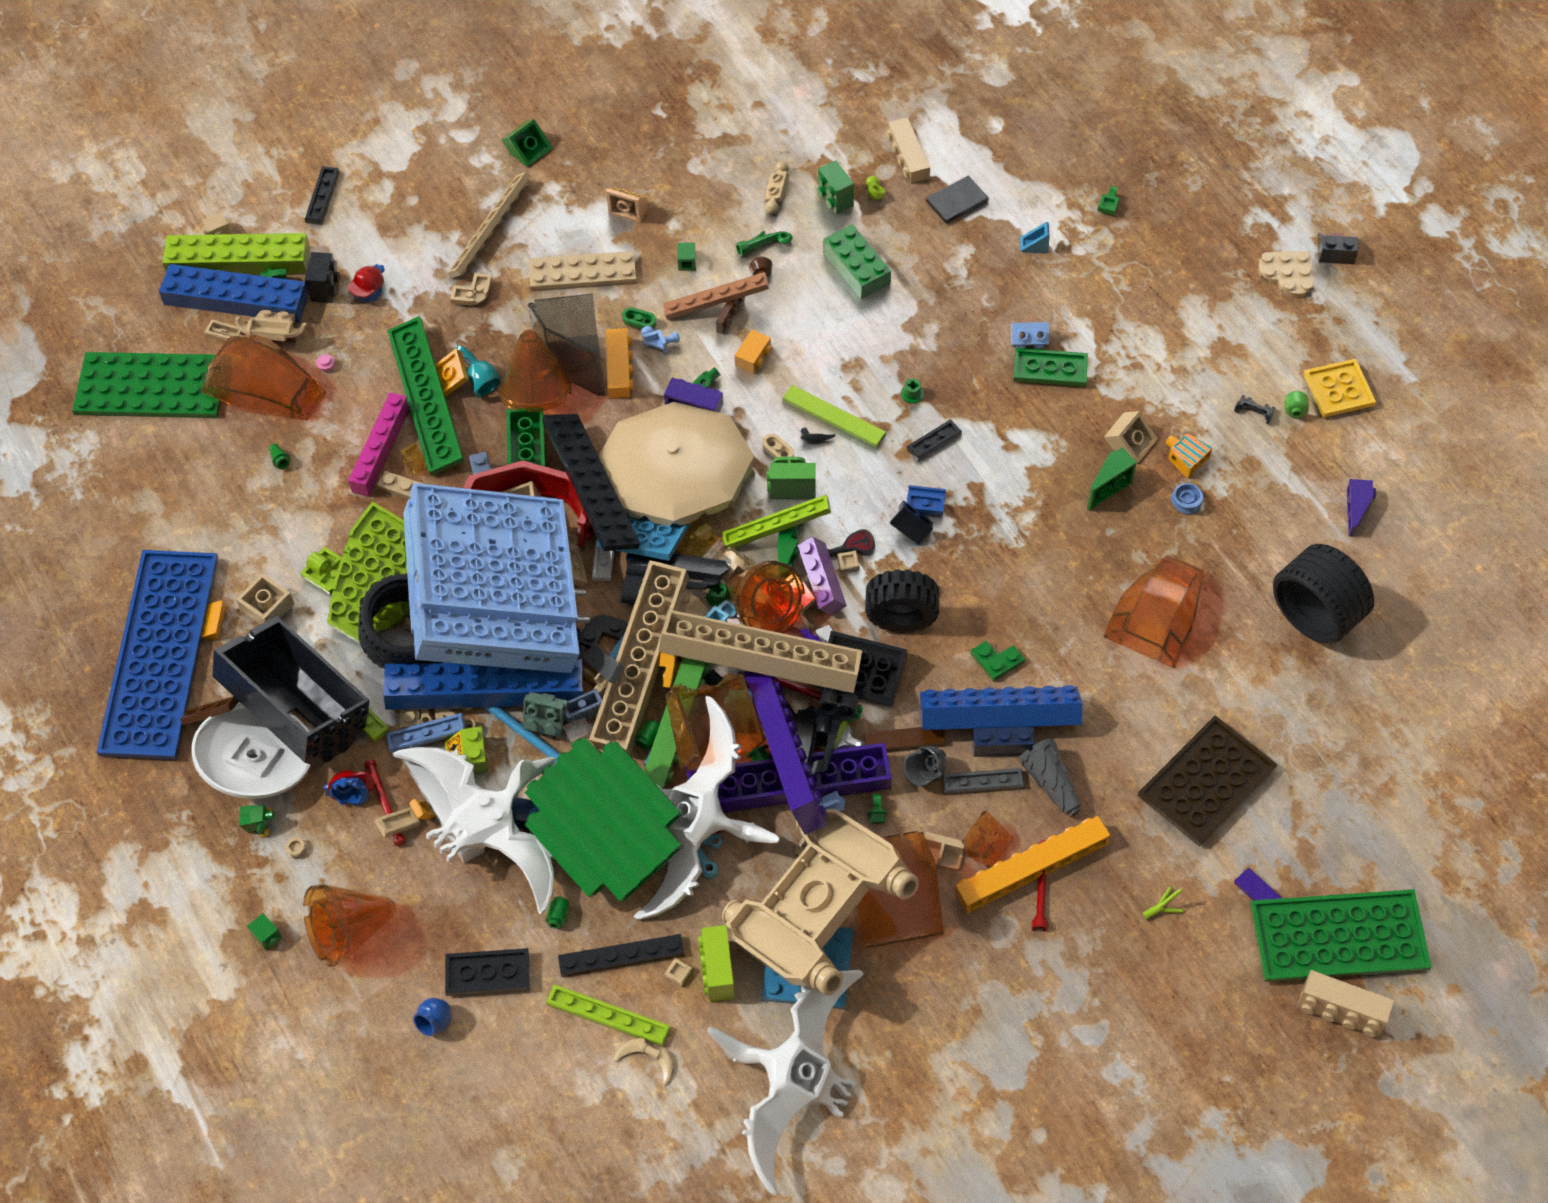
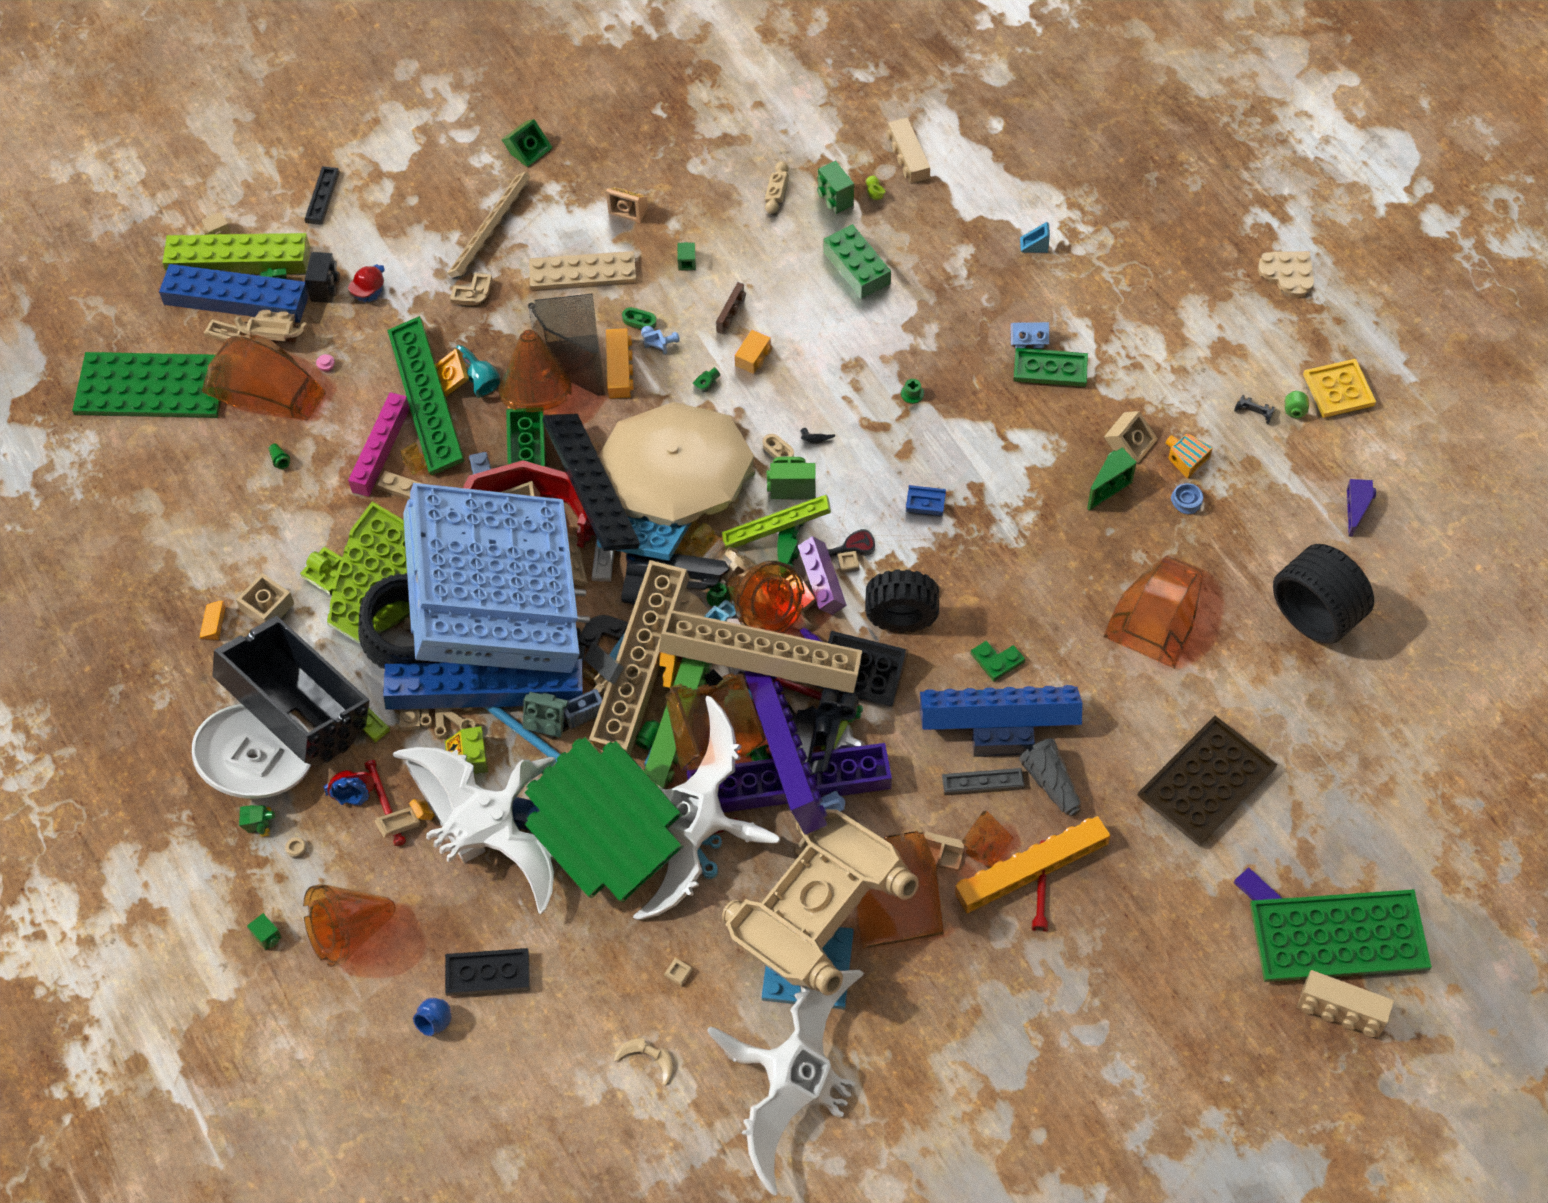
blue plate [96,550,218,760] -> none
reddish brown tile [180,696,239,725] -> none
medium blue tile [386,713,466,753] -> none
green brick [545,896,570,929] -> none
lime tile [546,984,671,1047] -> none
black plate [558,934,684,977] -> none
clear brick [563,717,593,749] -> none
nougat plate [663,272,769,320] -> none
dark purple brick [664,377,723,413] -> none
lime brick [698,925,735,1002] -> none
green plant [736,231,793,256] -> none
reddish brown cone [749,256,773,277] -> none
lime tile [782,385,886,448] -> none
white sticker [816,625,833,643] -> none
reddish brown tile [864,727,945,751] -> none
green piece [867,794,888,824] -> none
black panel [890,500,933,545] -> none
dark grey helmet [903,746,946,786] -> none
black tile [907,419,962,462] -> none
tile [926,175,989,224] -> none
green plate [1097,185,1119,215] -> none
lime plant [1142,887,1184,920] -> none
black slope [1318,233,1358,264] -> none

